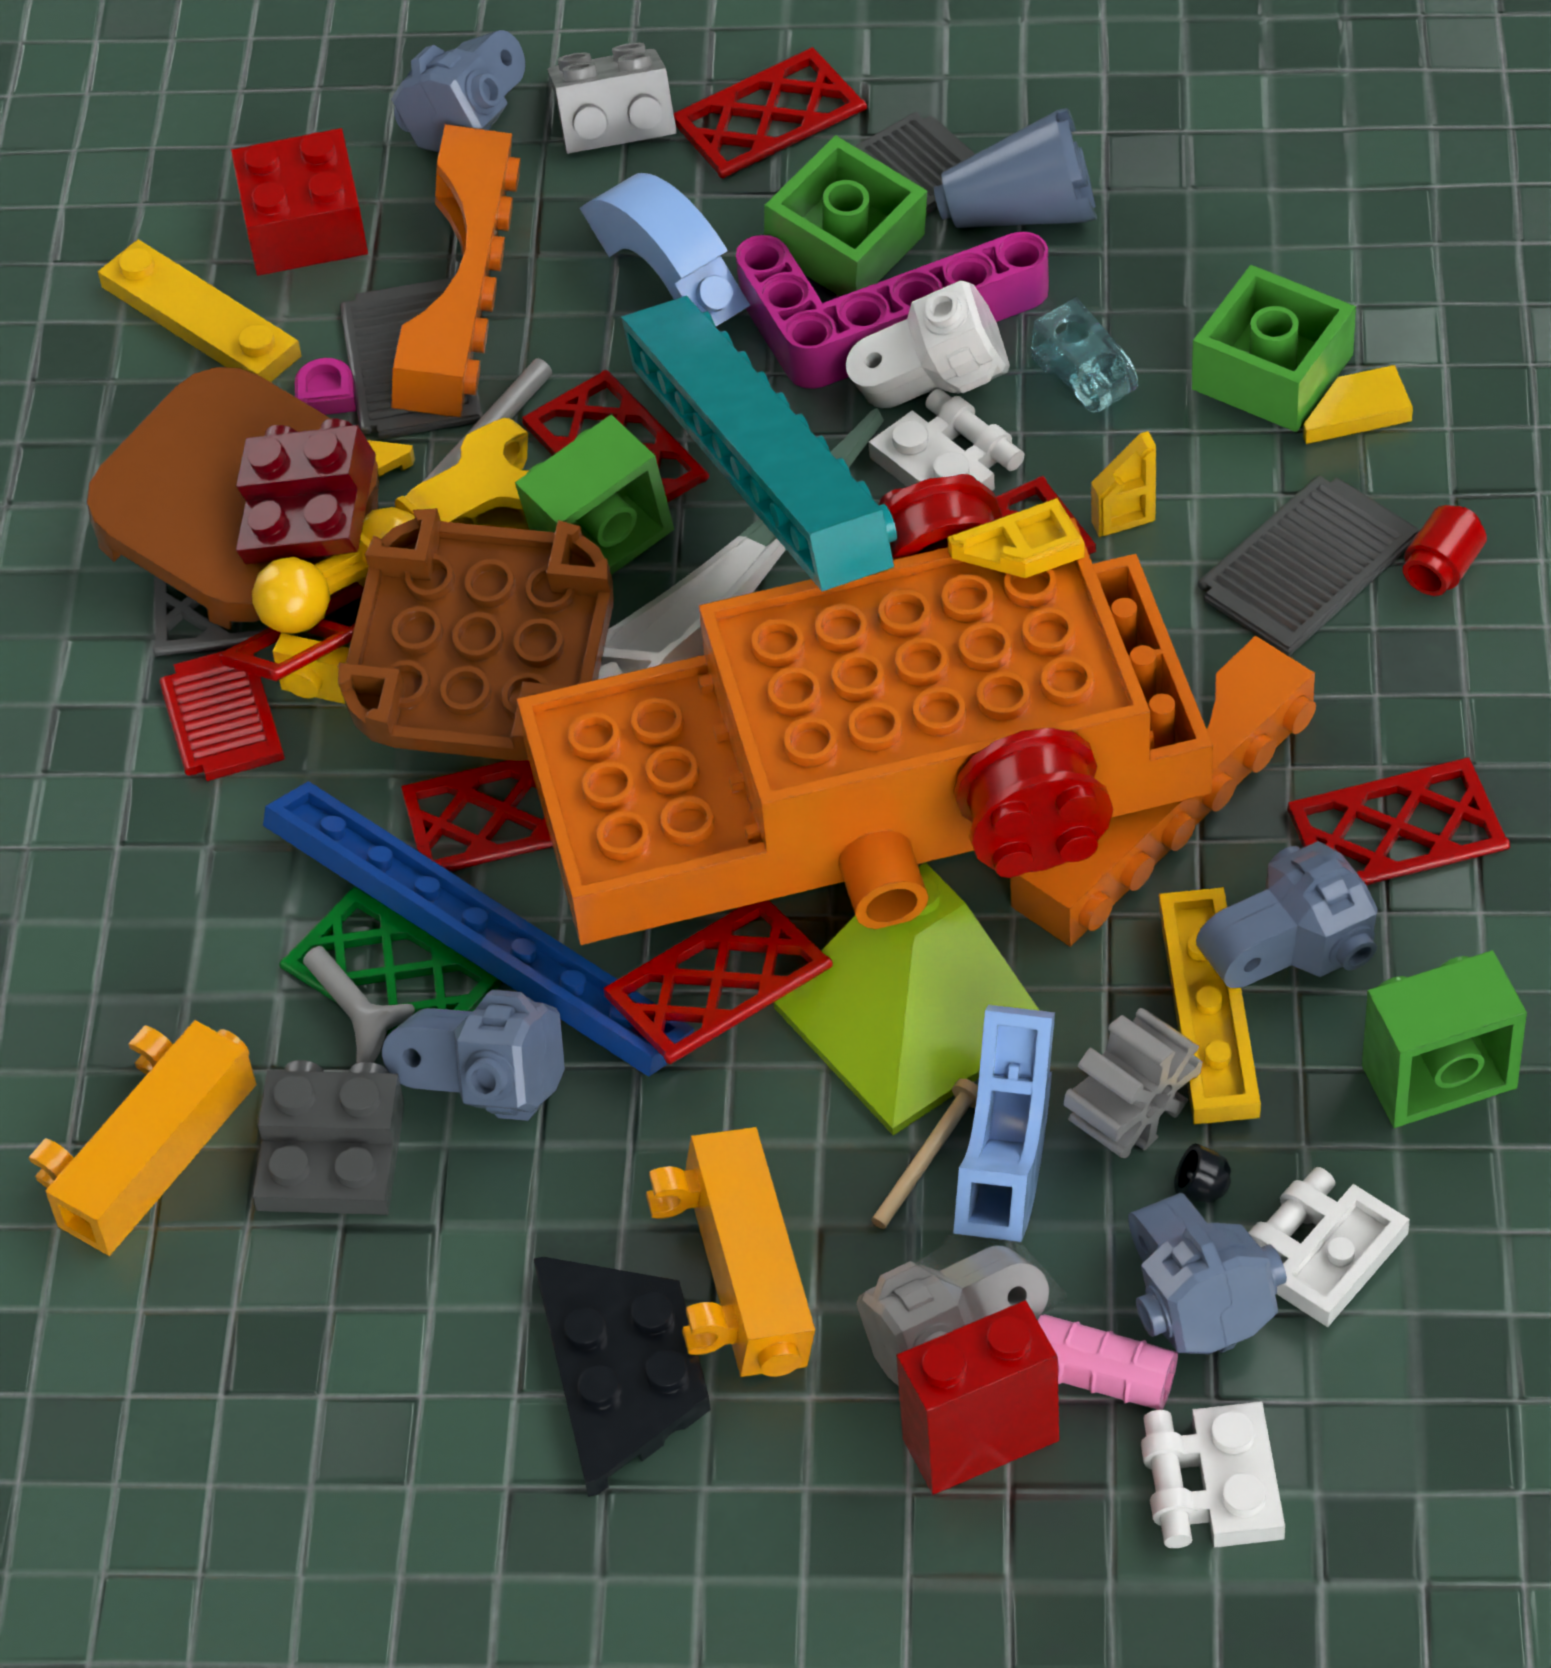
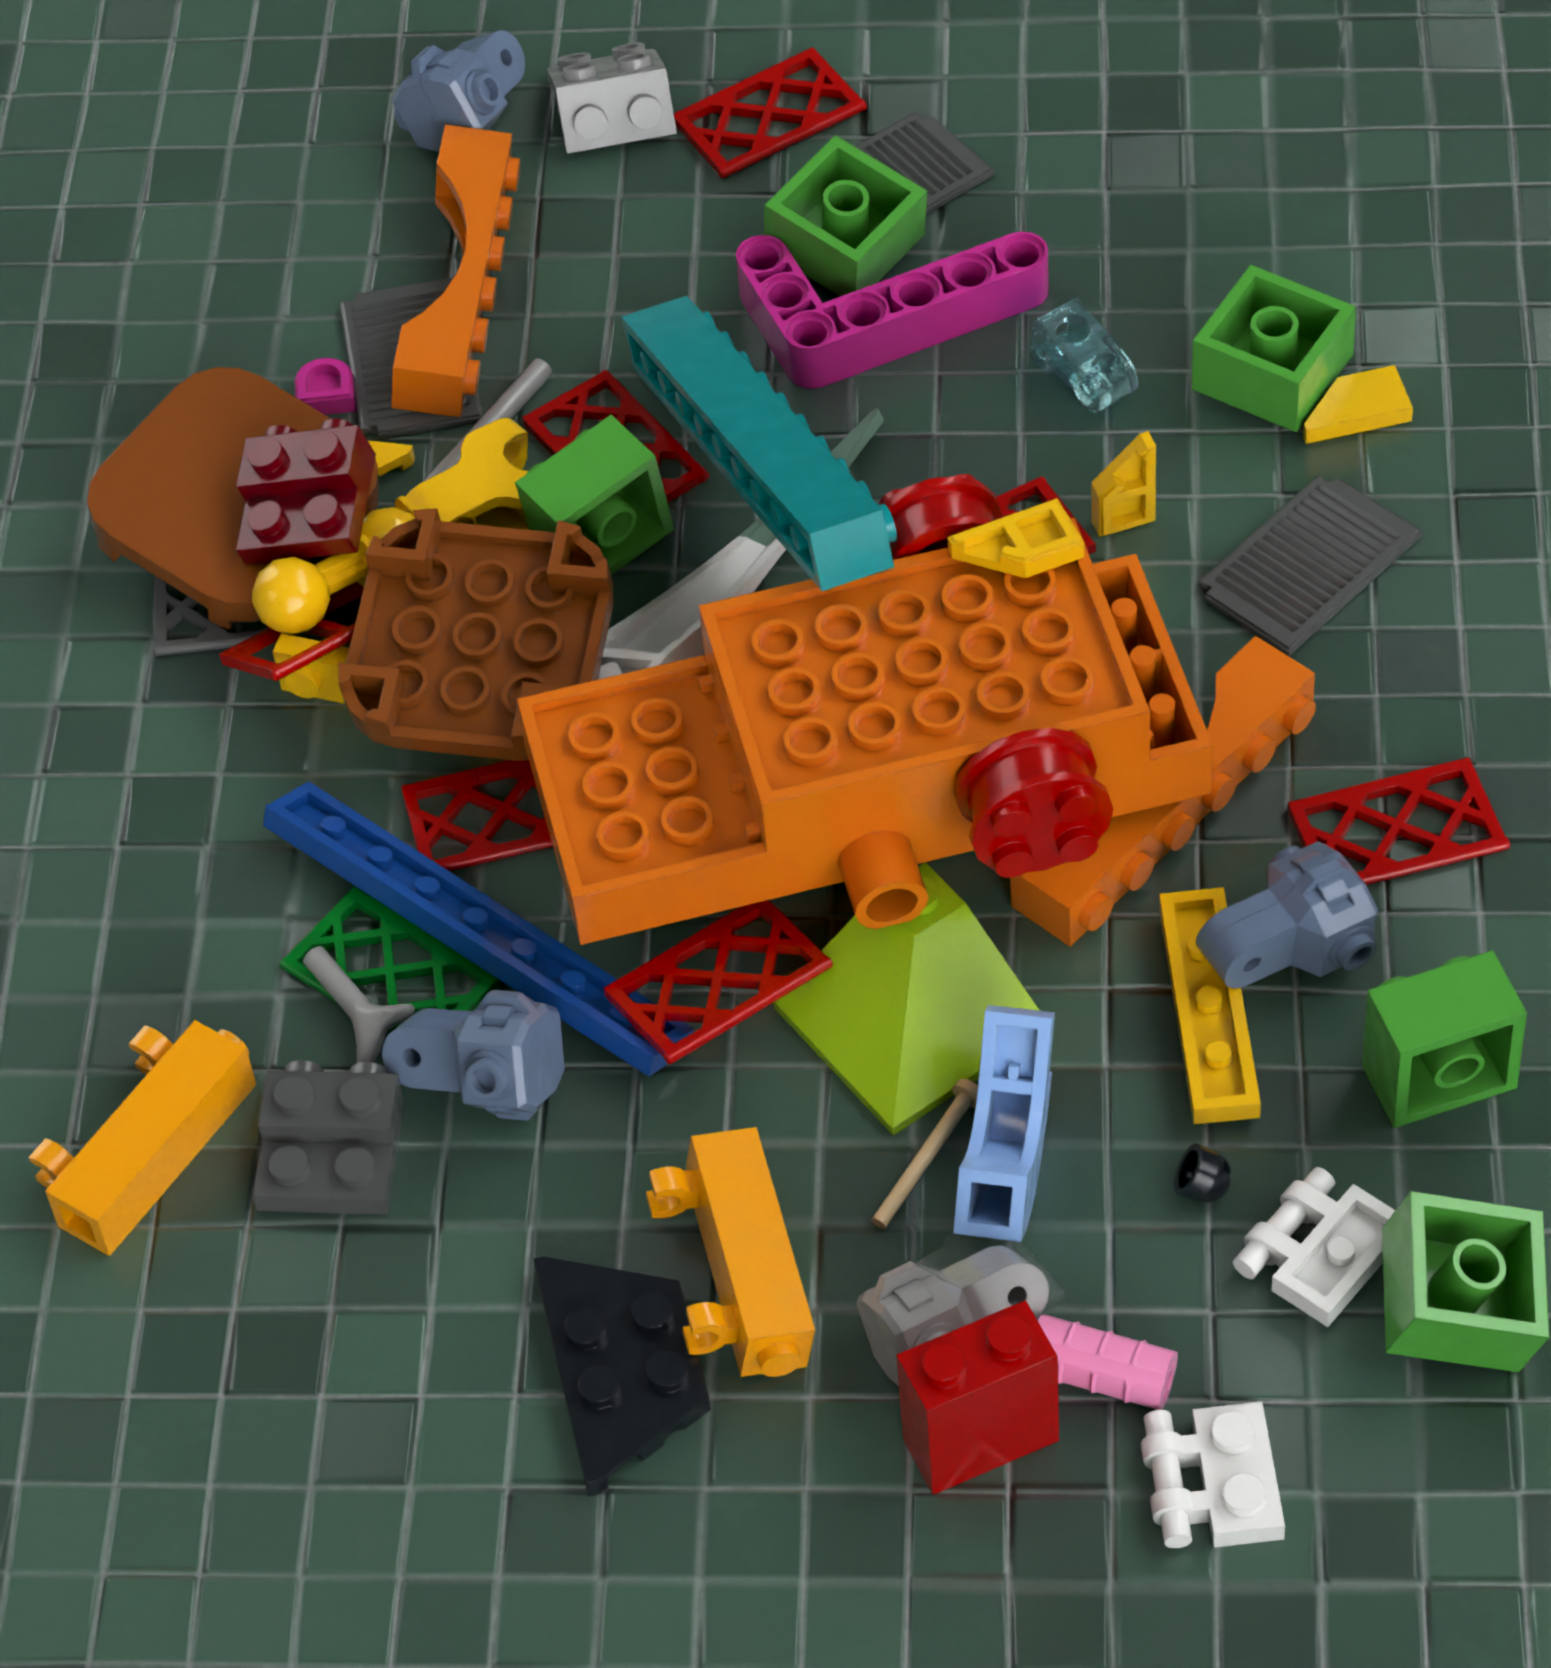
yellow plate [97,239,302,382] -> none
red window [159,651,285,781] -> none
red brick [231,128,369,276] -> none
light blue arch [579,173,750,326] -> none
white piece [846,281,1010,408] -> none
white plate [869,388,1025,491] -> none
sand blue cone [934,108,1097,228] -> none
light grey gear [1064,1008,1203,1159] -> none
sand blue piece [1128,1193,1287,1355] -> none
red brick [1403,505,1487,596] -> none
none -> bright green brick [1382,1191,1549,1372]

